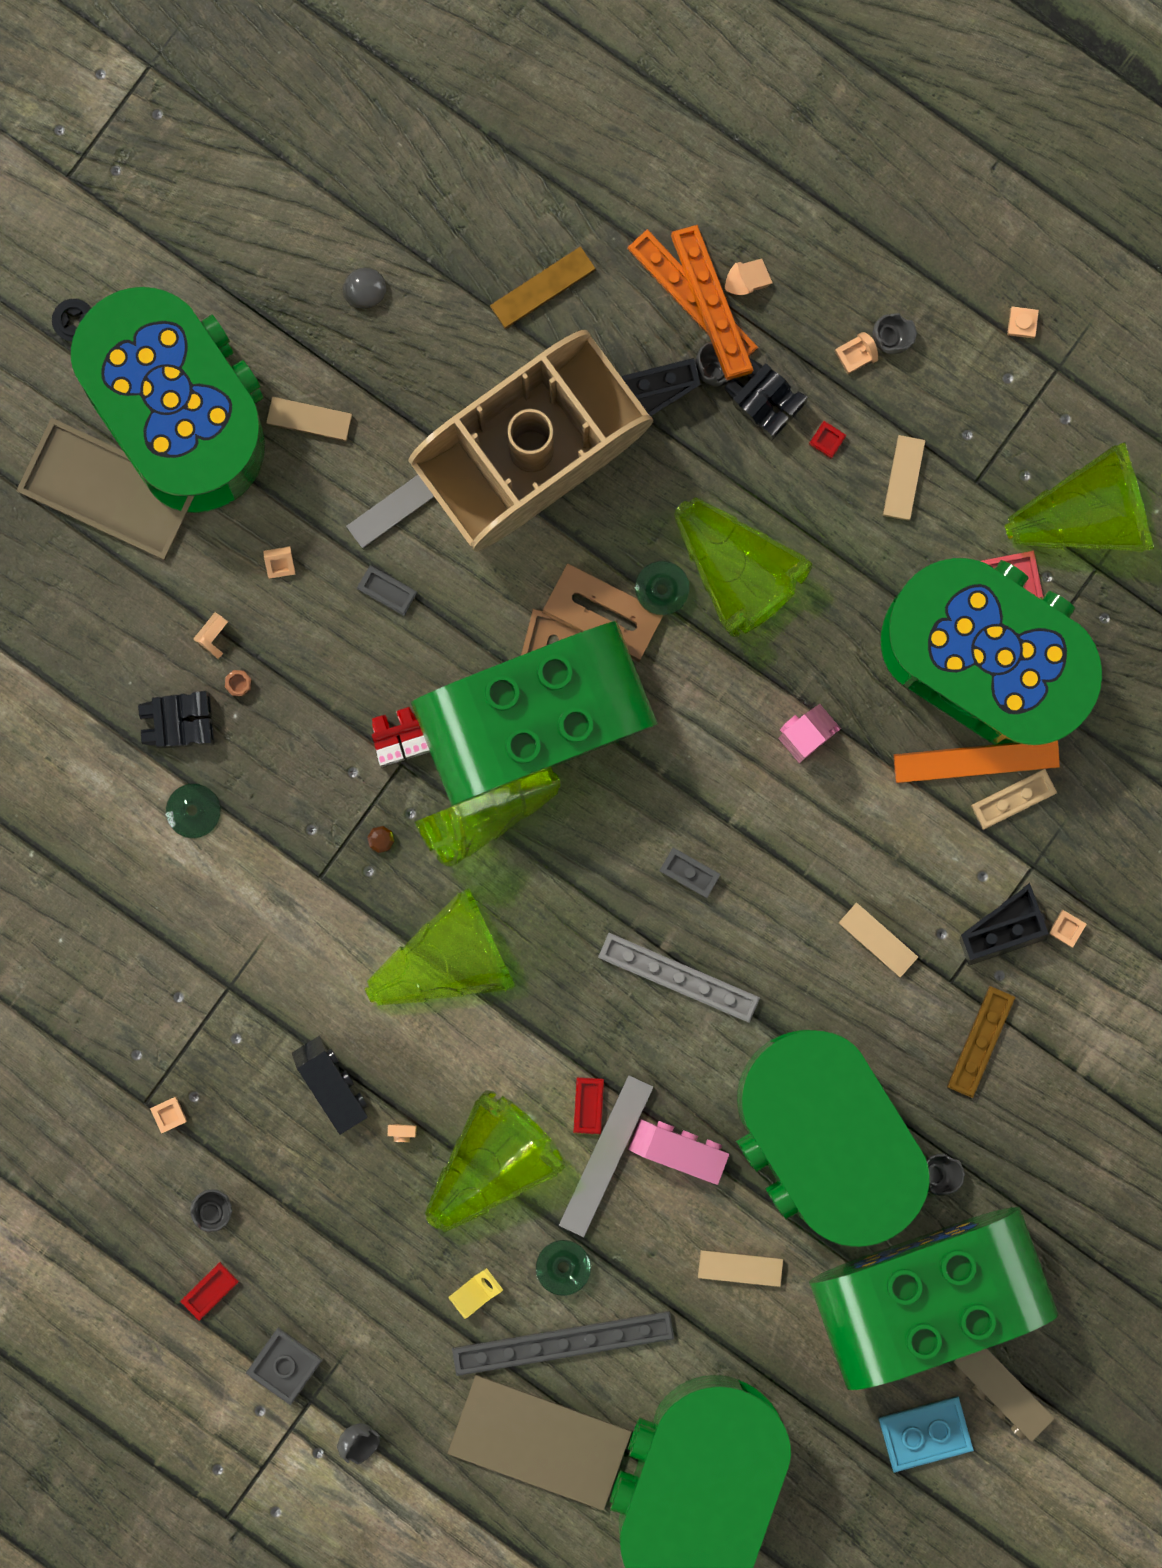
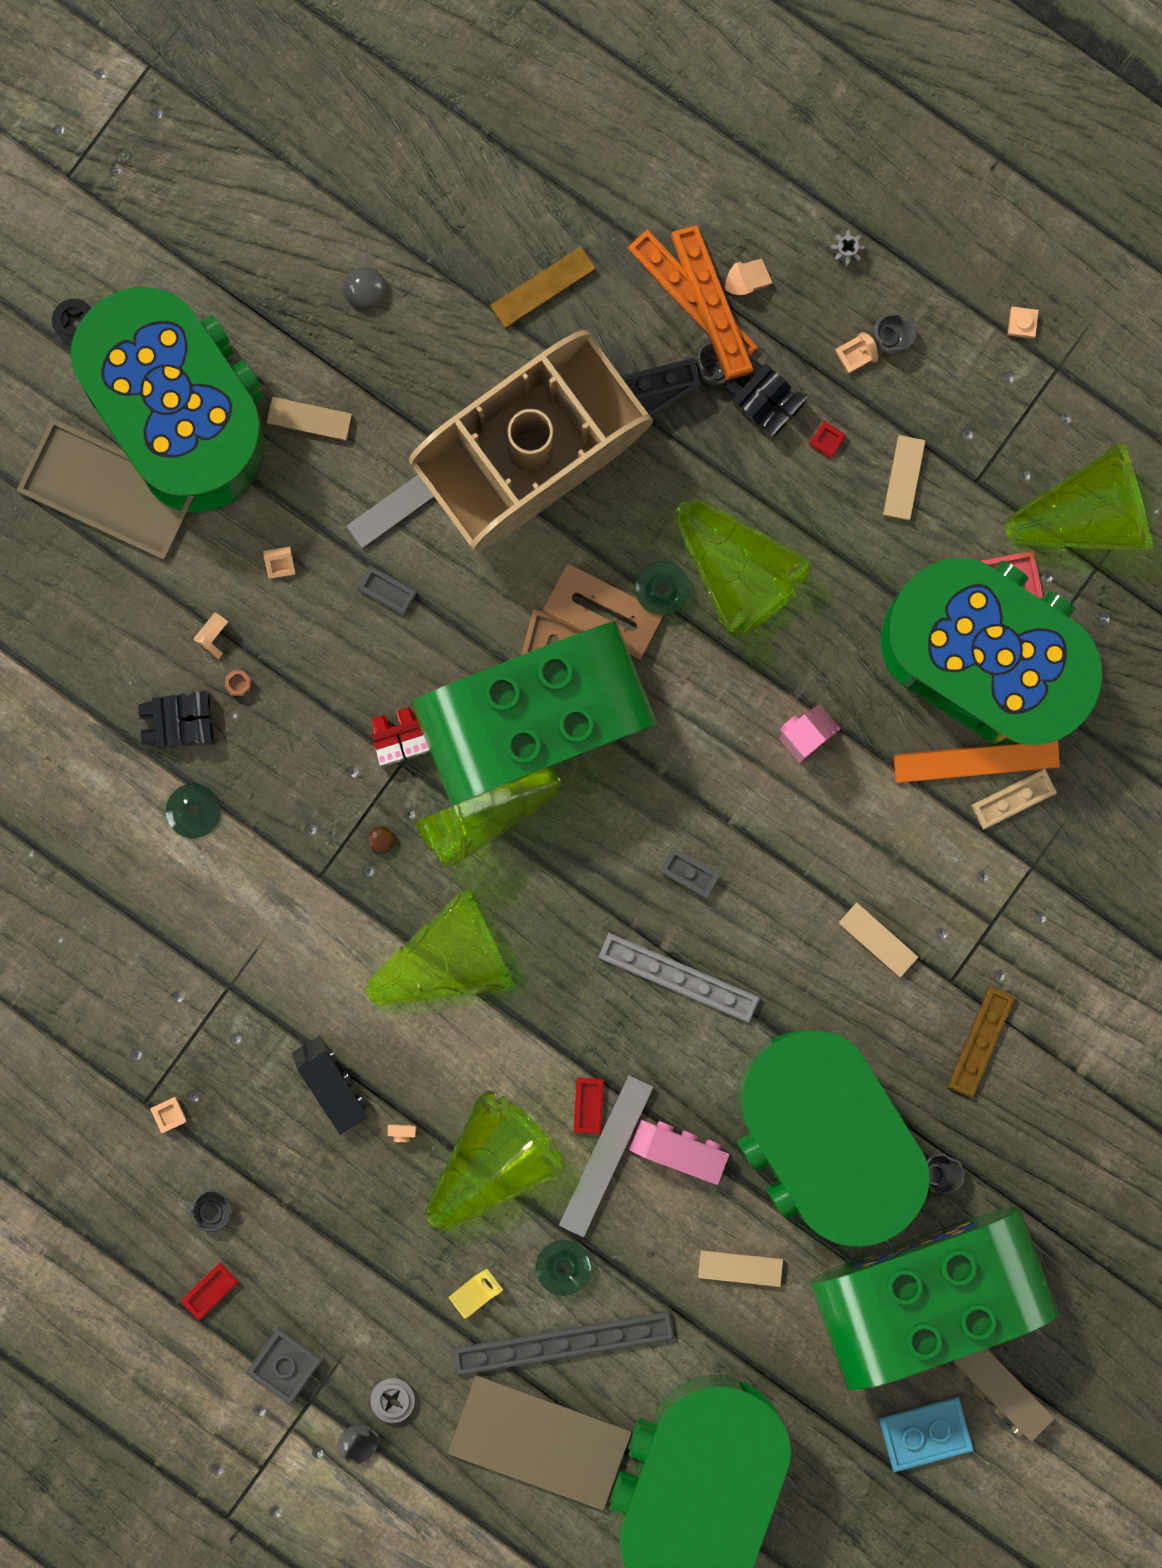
black wedge [959,883,1049,966] -> none
light nougat plate [1049,910,1087,948] -> none
none -> light grey gear [371,1378,415,1423]
none -> light grey gear [830,230,865,266]

